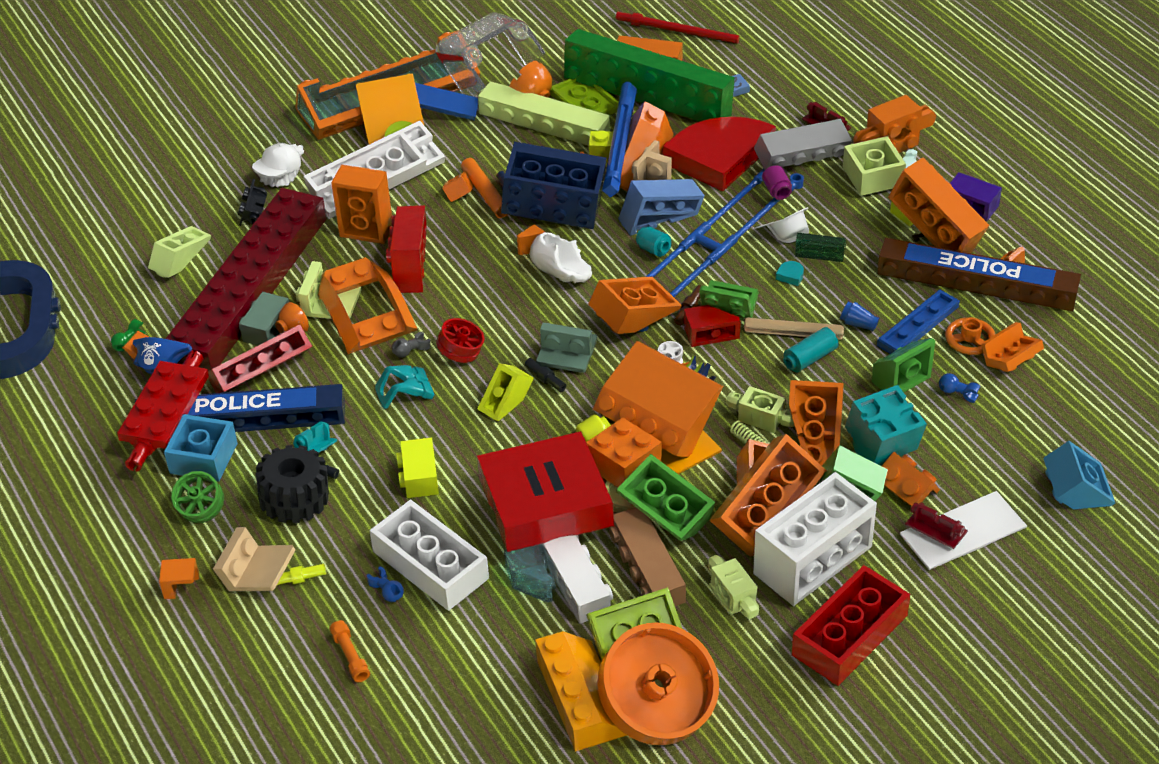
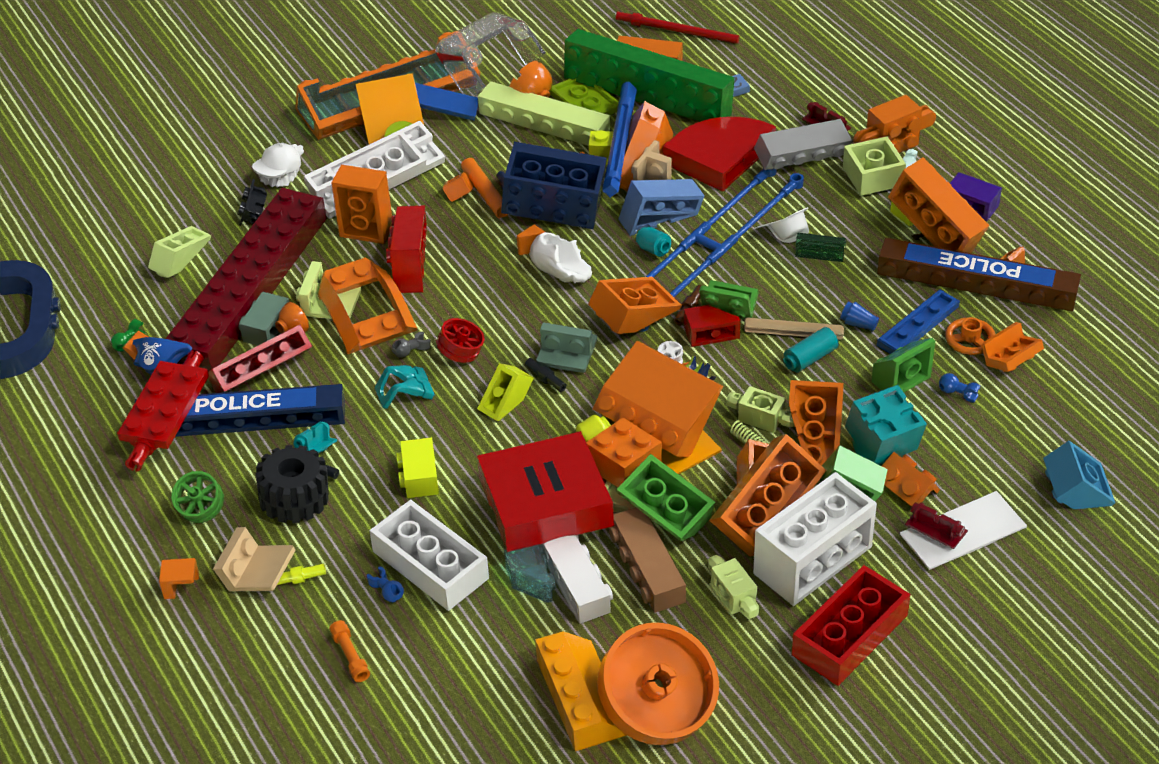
dark azure brick [164,414,238,482] -> none
lime tile [586,587,682,660] -> none
magenta brick [762,165,792,200] -> none
teal tile [776,261,804,286] -> none

